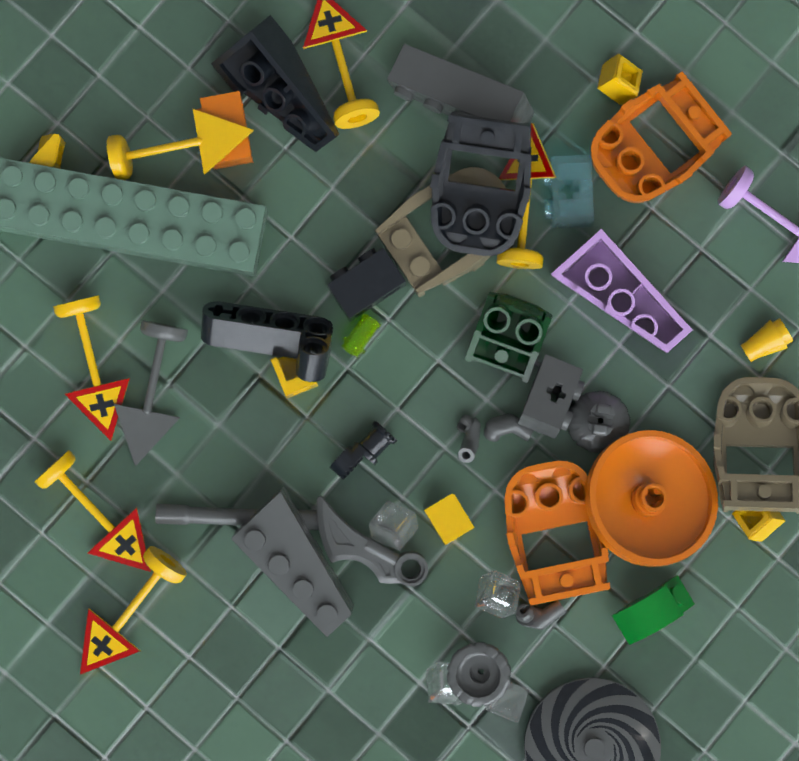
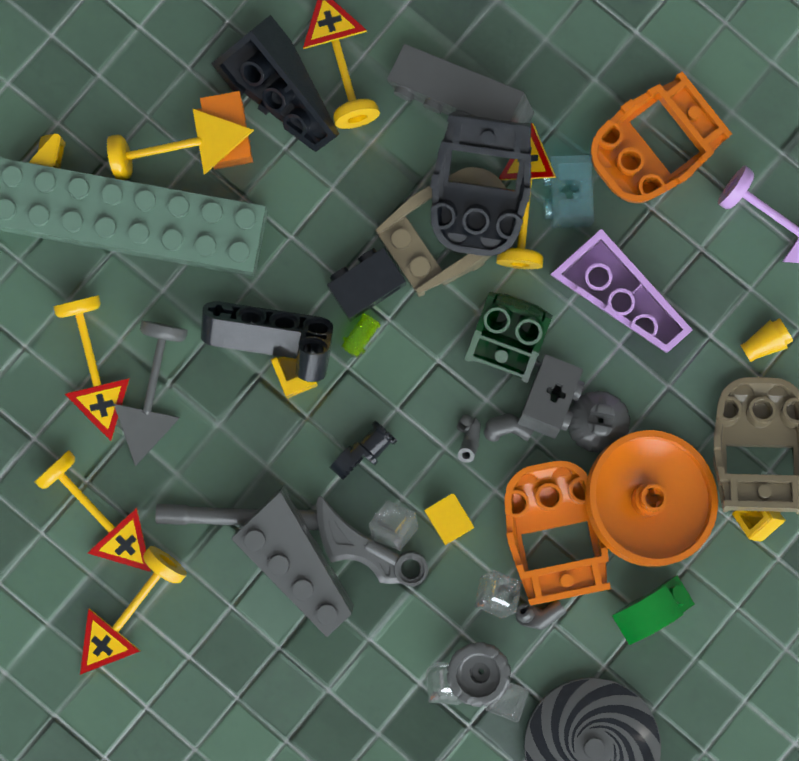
yellow slope [597,54,643,105] -> none

